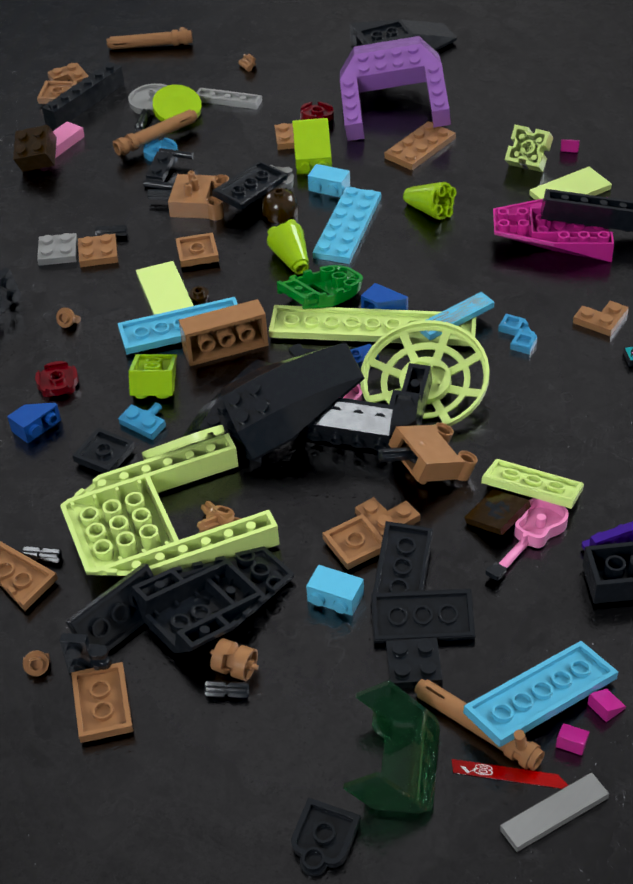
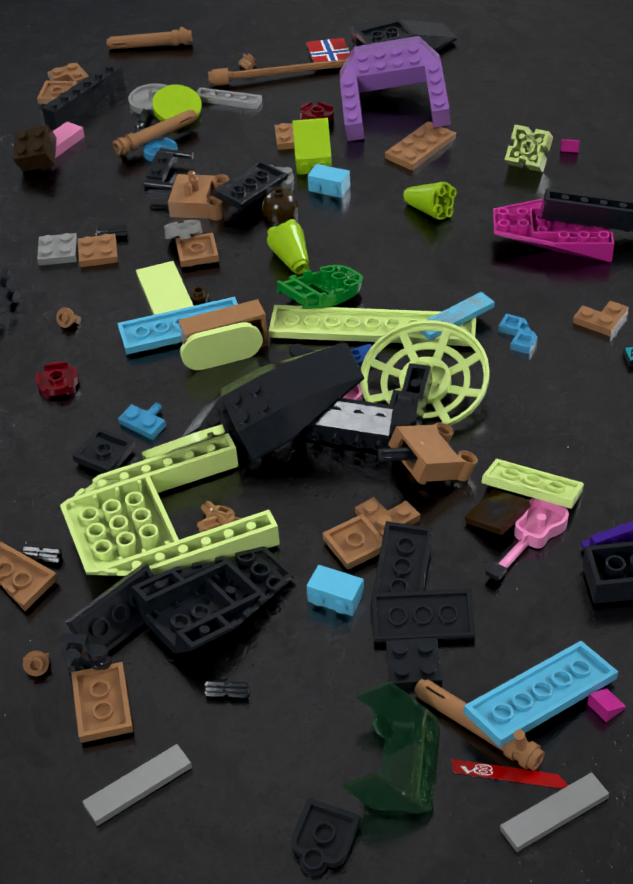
blue slope [7,403,61,443] -> none
lime slope [129,354,177,399] -> none
medium nougat wheel [210,638,259,682] -> none
medium azure plate [312,187,381,264] -> none
blue slope [361,283,408,310] -> none
yellowish green tile [529,166,612,200] -> none
dark pink slope [556,723,590,755] -> none
none -> light grey tile [82,744,192,826]
none -> light grey plate [164,220,203,239]
none -> yellowish green tile [180,322,262,370]
none -> medium nougat flag [208,38,350,86]

